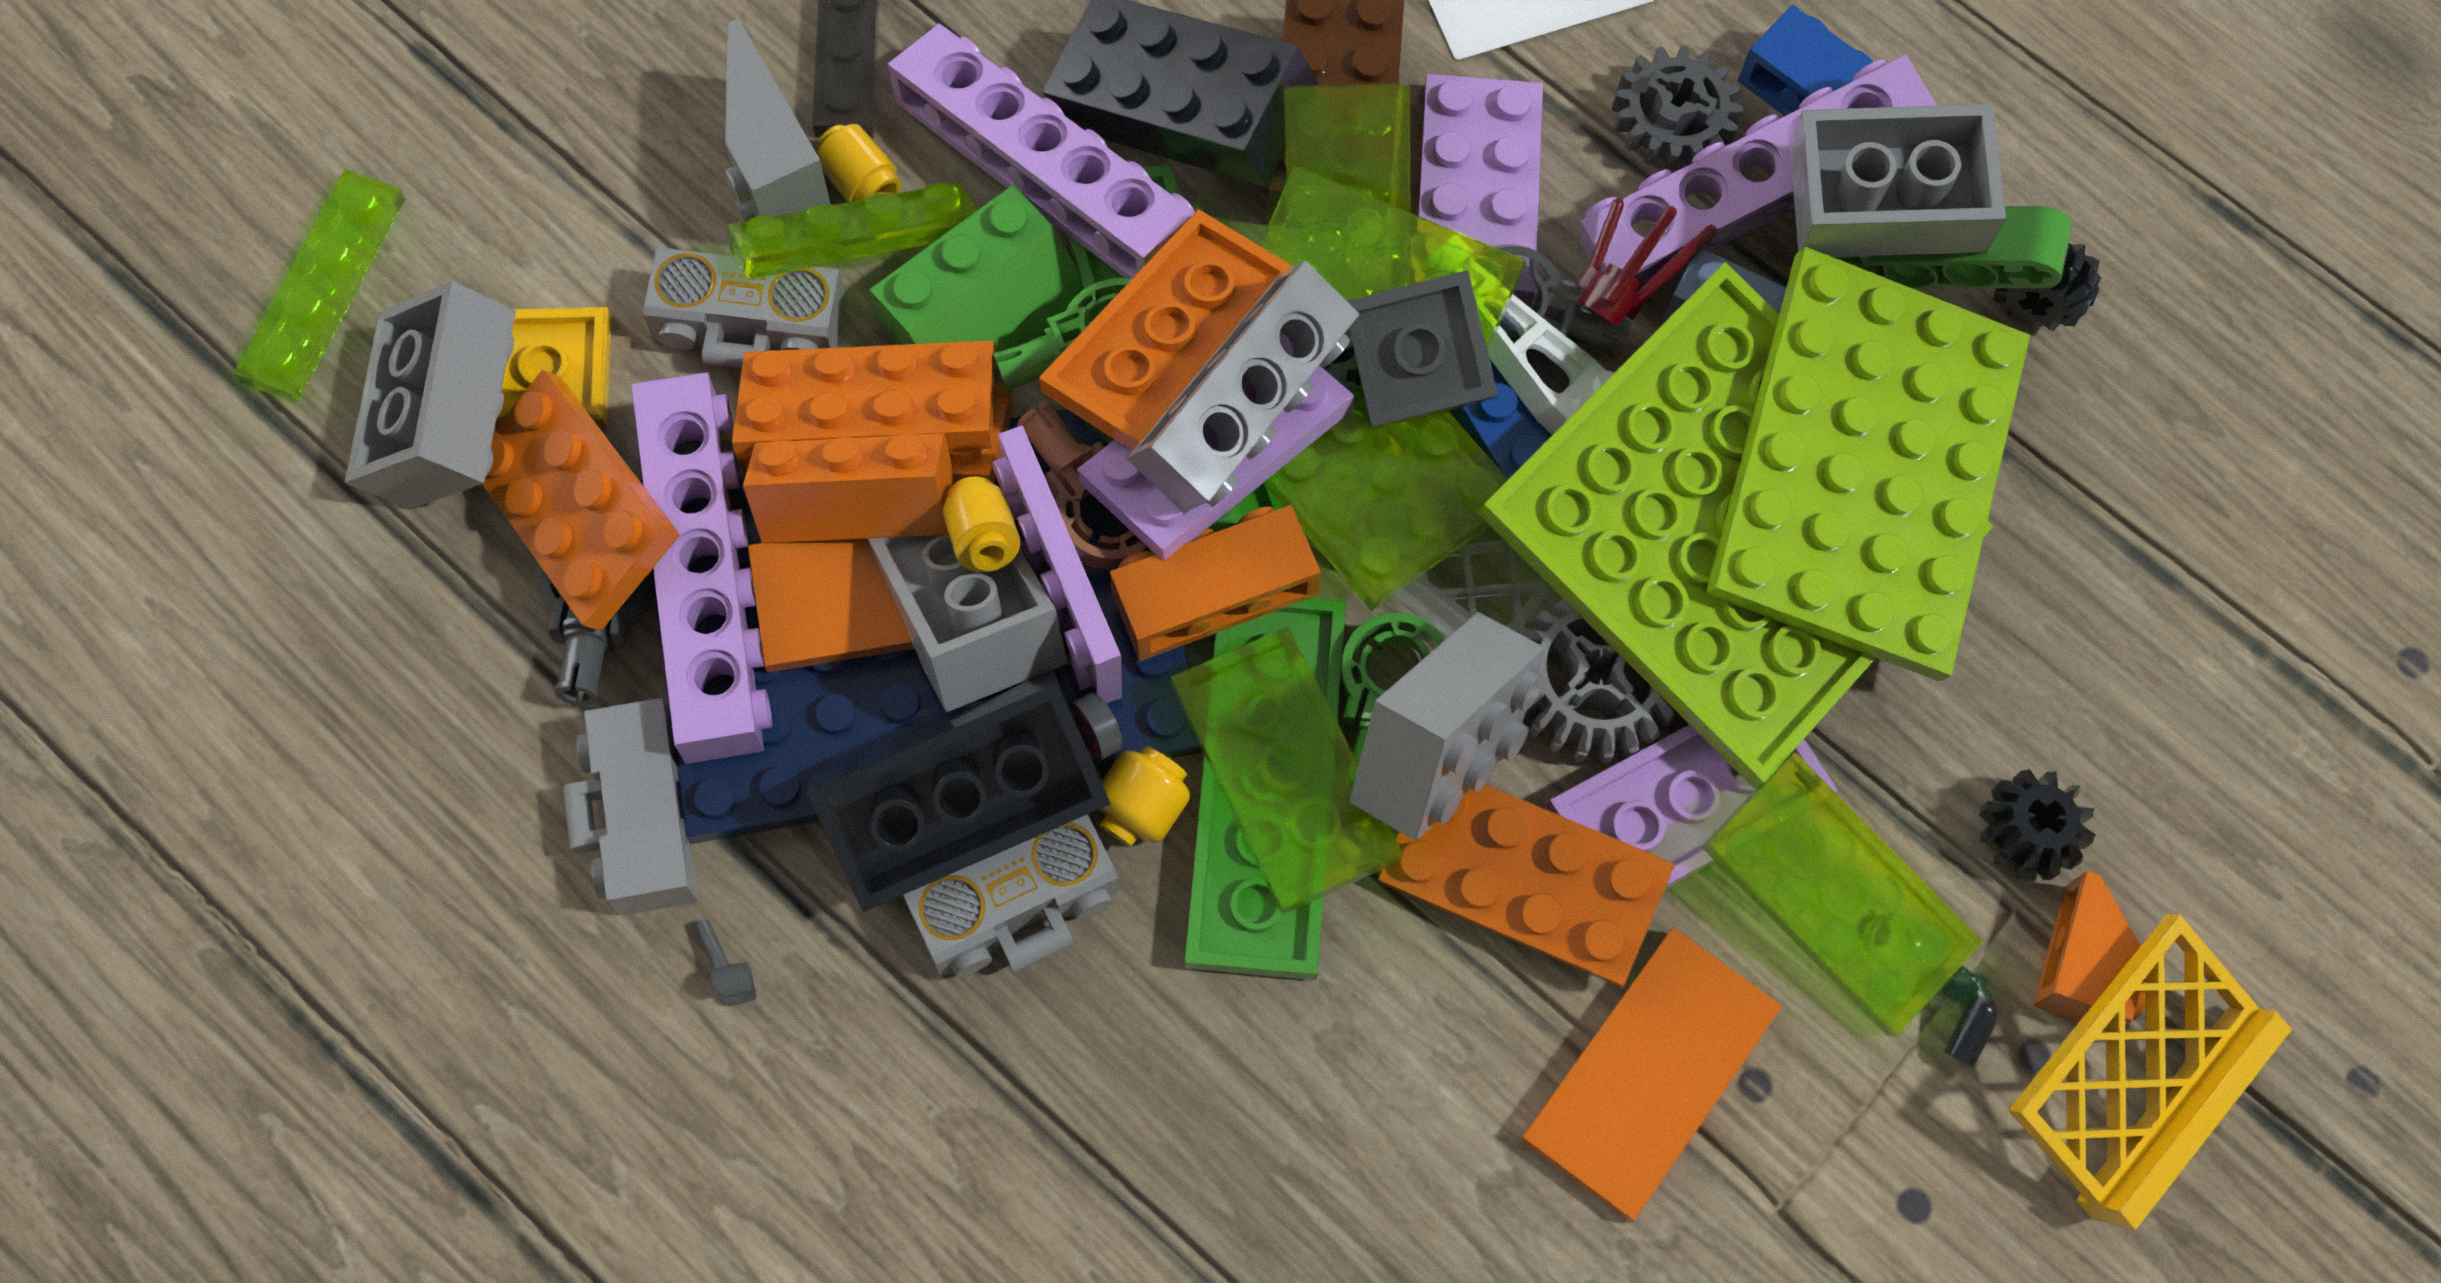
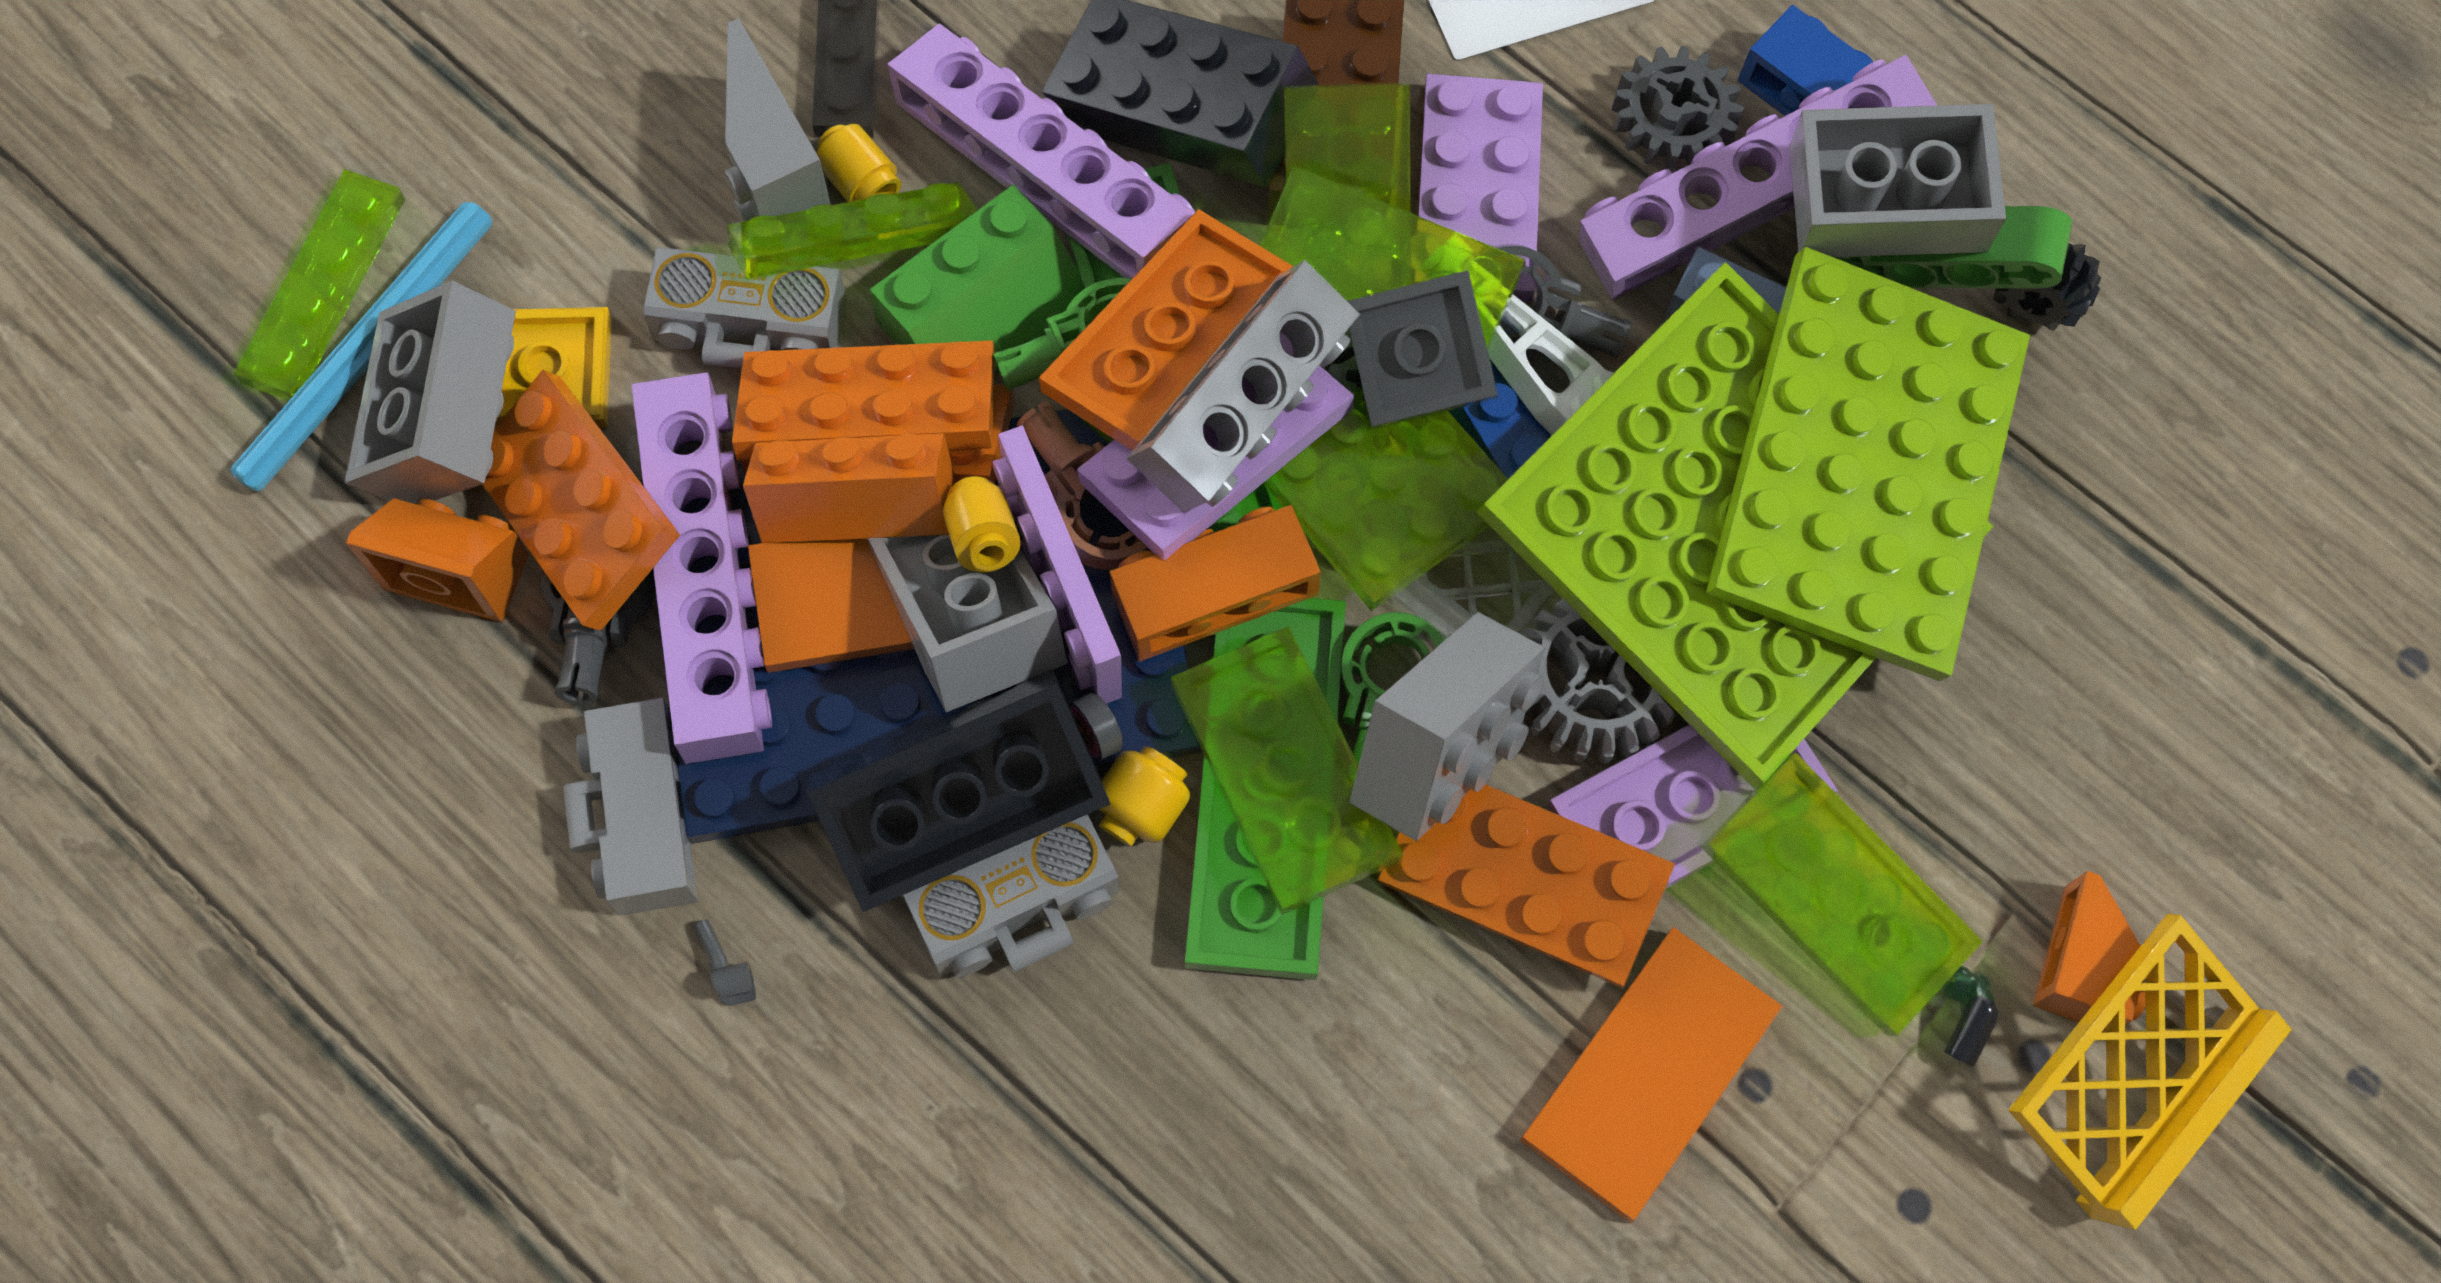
dark red plant [1577,199,1717,328] -> none
black gear [1978,769,2096,881] -> none
none -> medium azure axle [230,202,493,492]
none -> orange slope [346,498,529,623]

